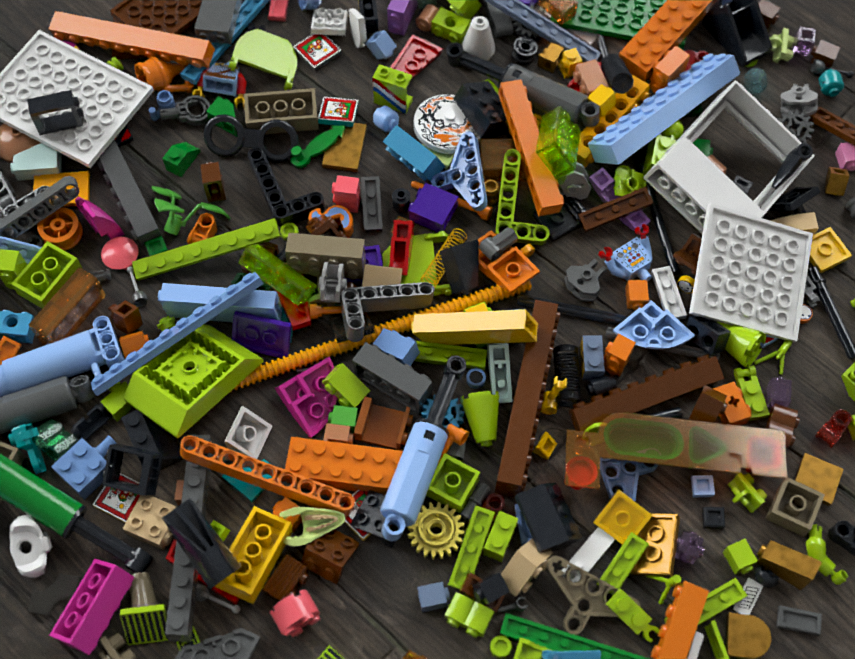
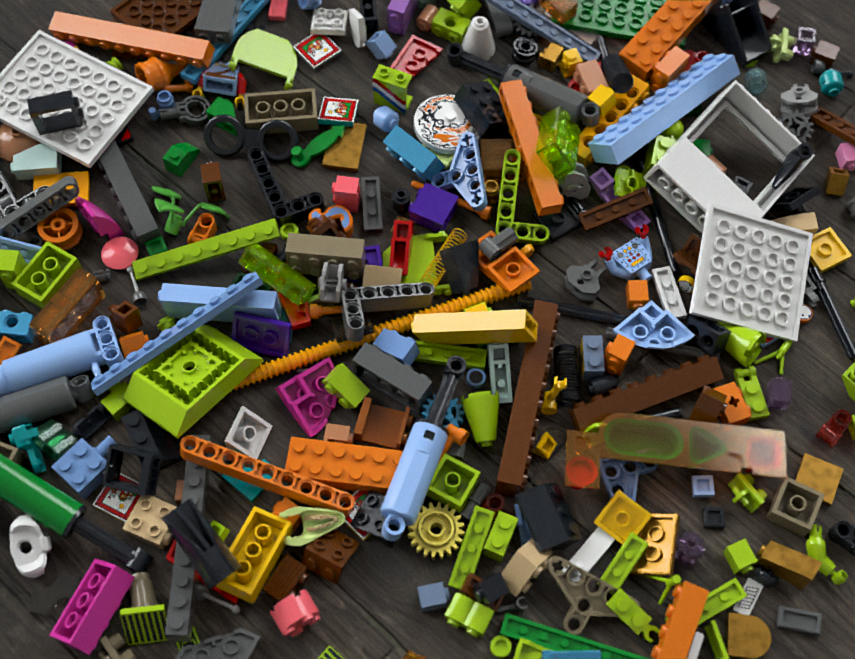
bright green brick [328,405,359,433] -> none
reddish brown brick [763,403,800,451] -> none

